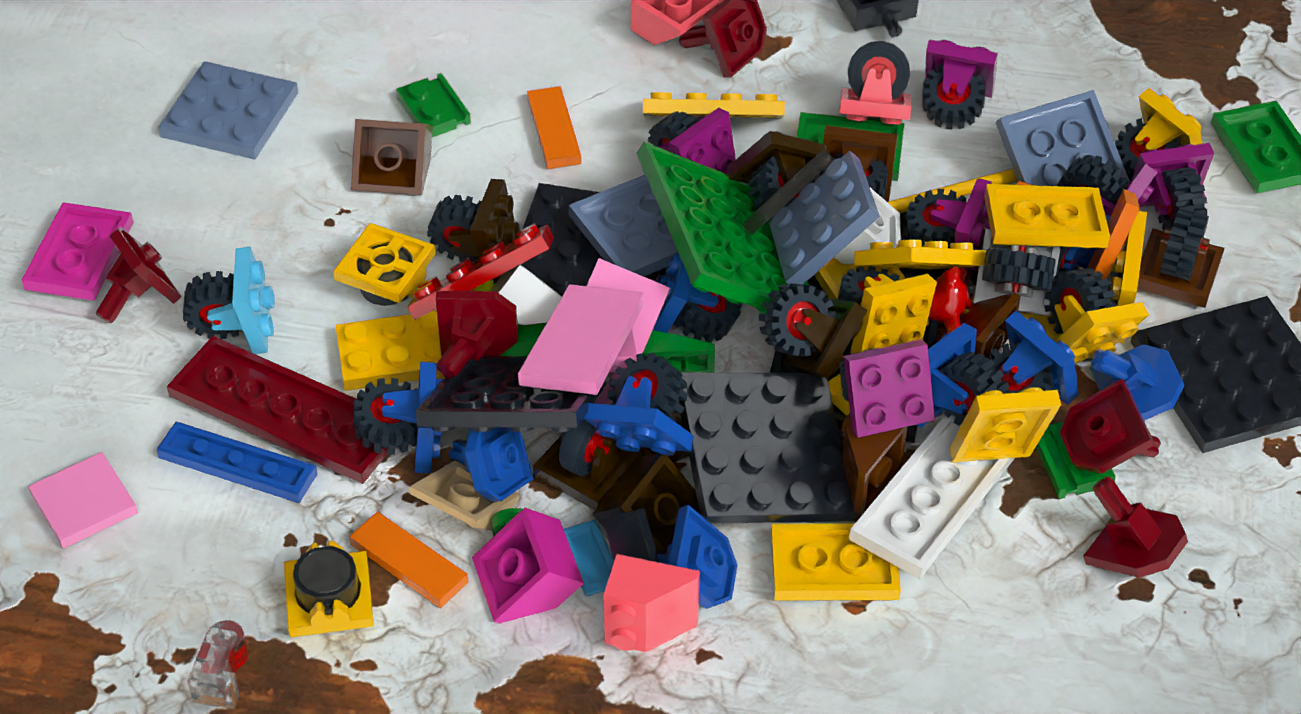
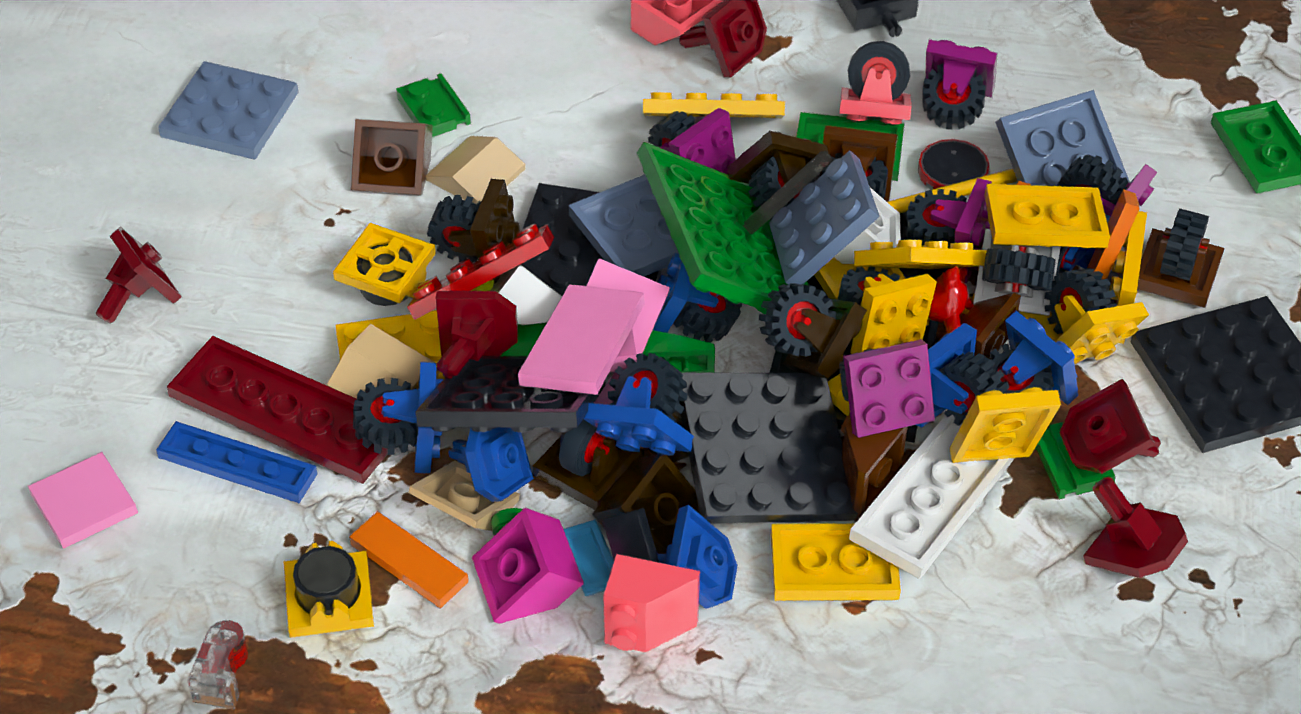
dark pink plate [21,202,134,301] -> none
medium azure plate [183,246,275,354] -> none
orange tile [527,86,582,169] -> none
blue piece [1090,344,1184,420] -> none
yellow plate [1115,88,1203,182] -> none
plate [1131,143,1214,231] -> none
none -> tan slope [327,324,435,399]
none -> tan slope [426,136,525,204]
none -> black tile [918,139,990,196]

